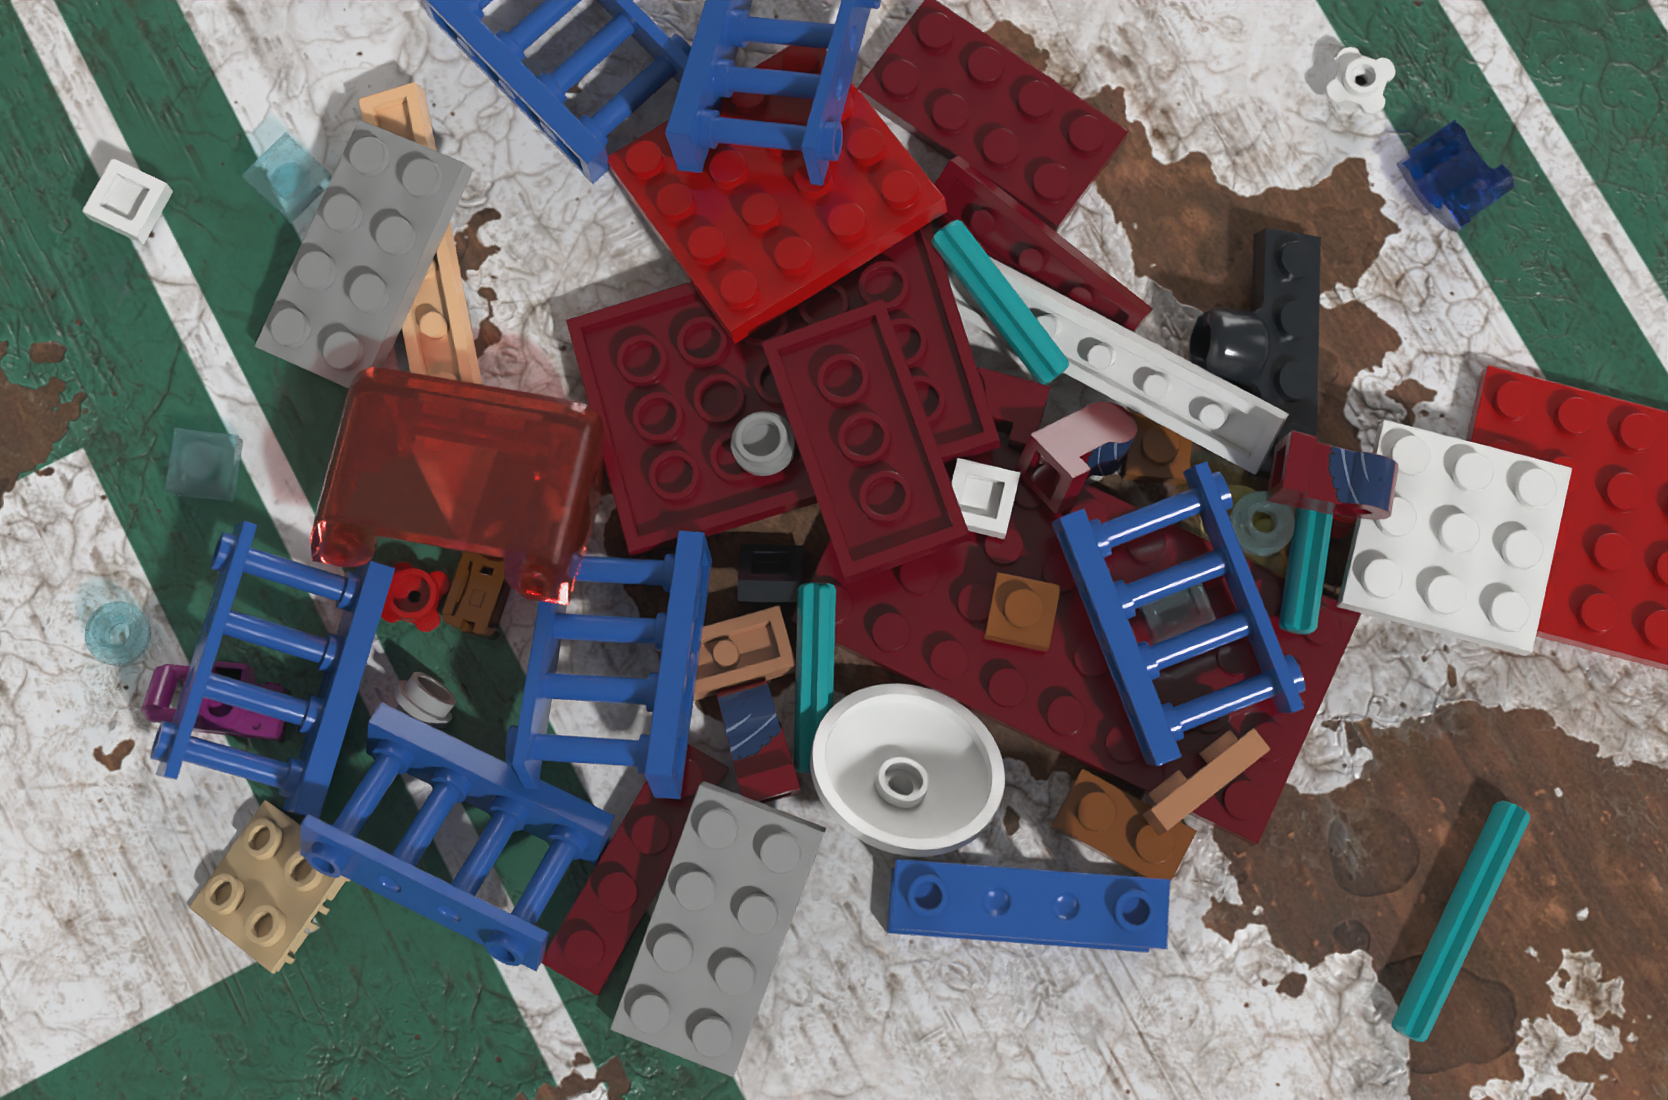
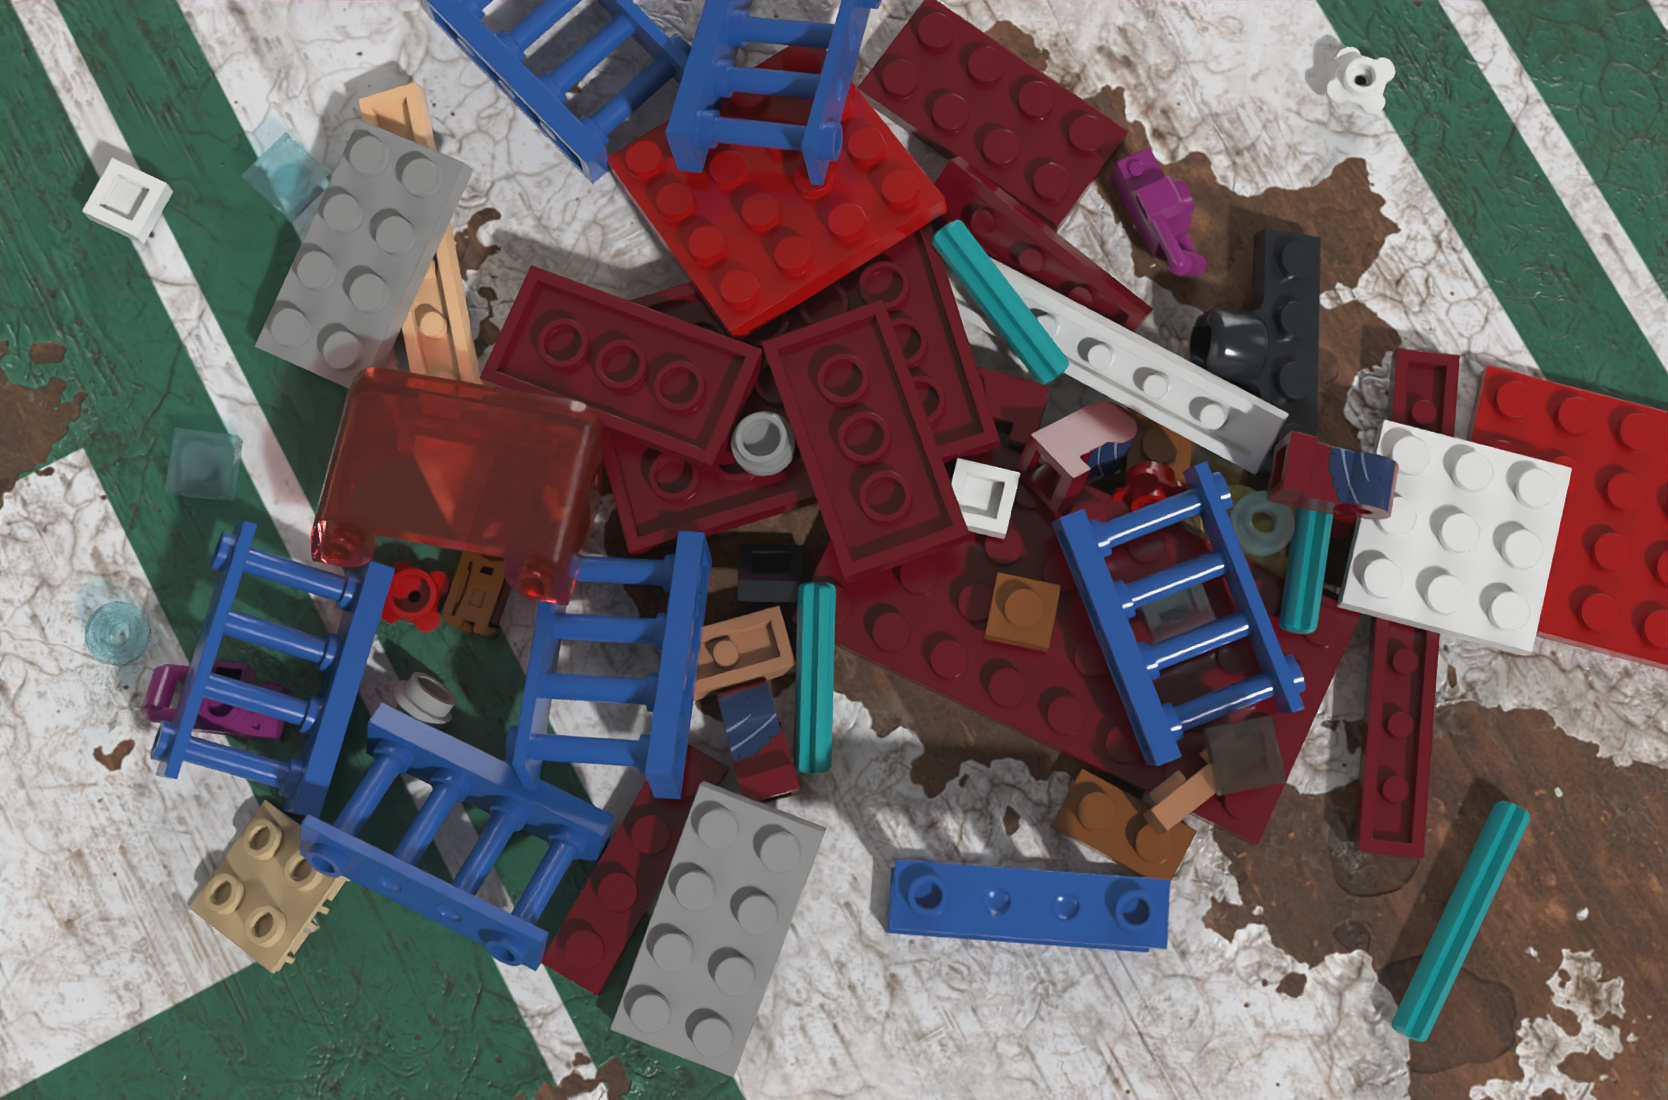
white dish [810,683,1005,857] -> none
clear blue piece [1396,120,1515,233] -> none
none -> dark red plate [480,265,766,472]
none -> magenta piece [1111,147,1207,278]
none -> red plate [1112,461,1188,511]
none -> clear smoke tile [1203,715,1287,796]
none -> dark red plate [1353,348,1460,860]

